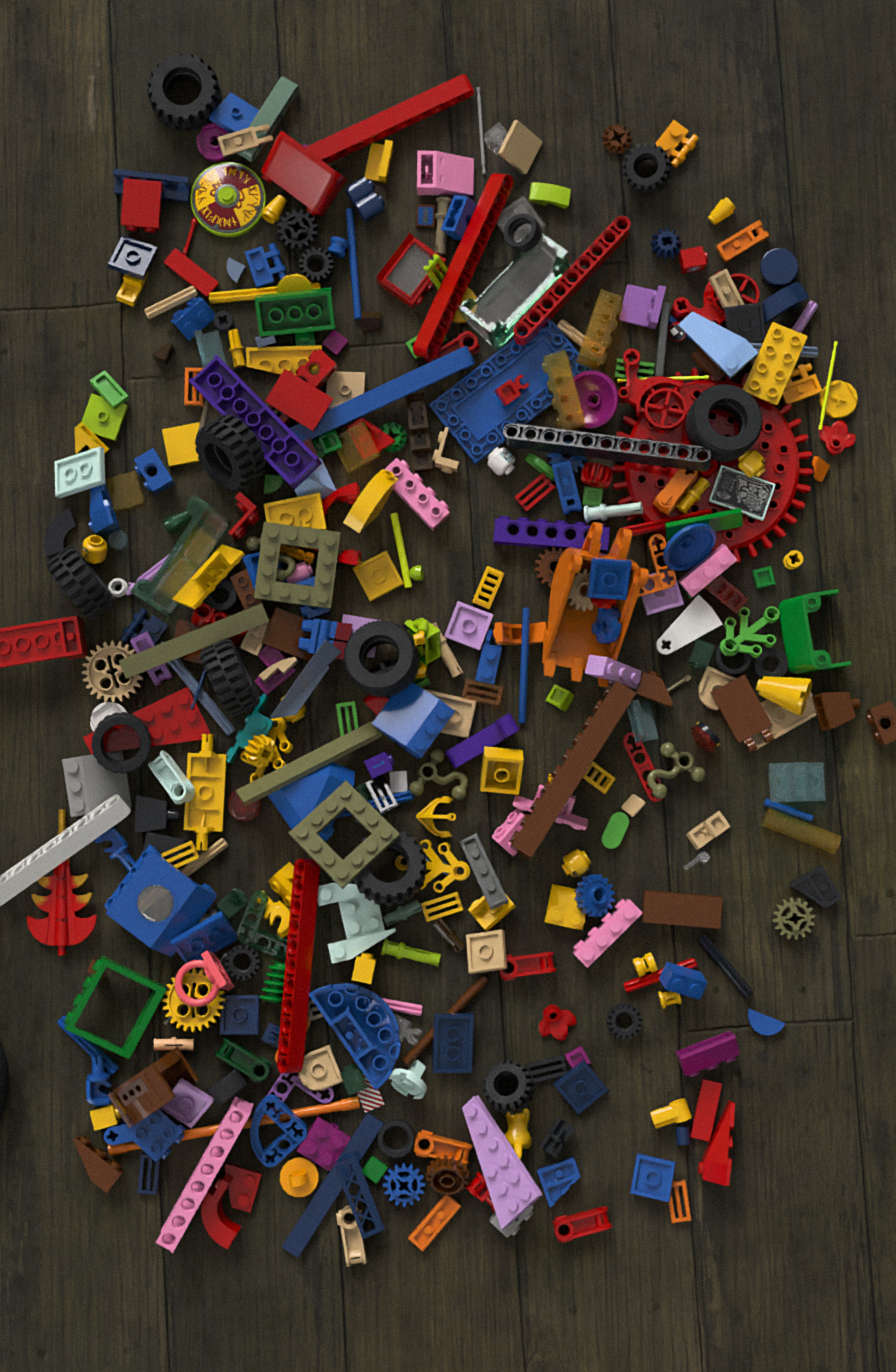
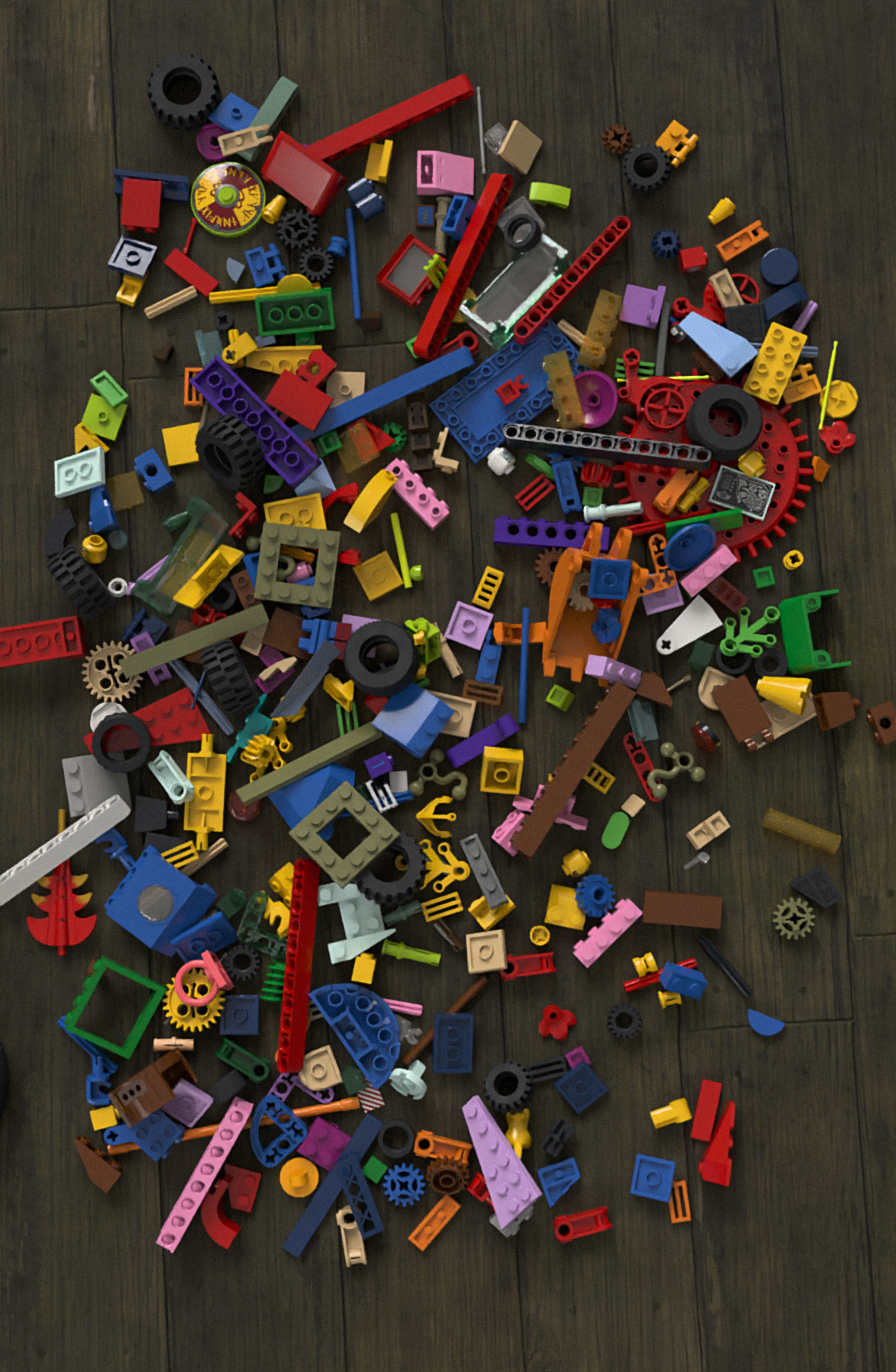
dark blue tile [137,1153,161,1195] -> none
blue bracket [171,297,216,341] -> none
dark blue tile [261,1022,280,1048] -> none
magenta tile [322,329,349,356] -> none
magenta slope [675,1031,740,1077] -> none
dark blue hinge [675,1125,691,1145] -> none
blue piece [763,798,813,823] -> none
clear light blue bracket [768,762,826,803] -> none
none -> yellow piece [222,332,258,366]
none -> yellow slope [323,673,354,712]
none -> yellow wheel [530,925,550,945]

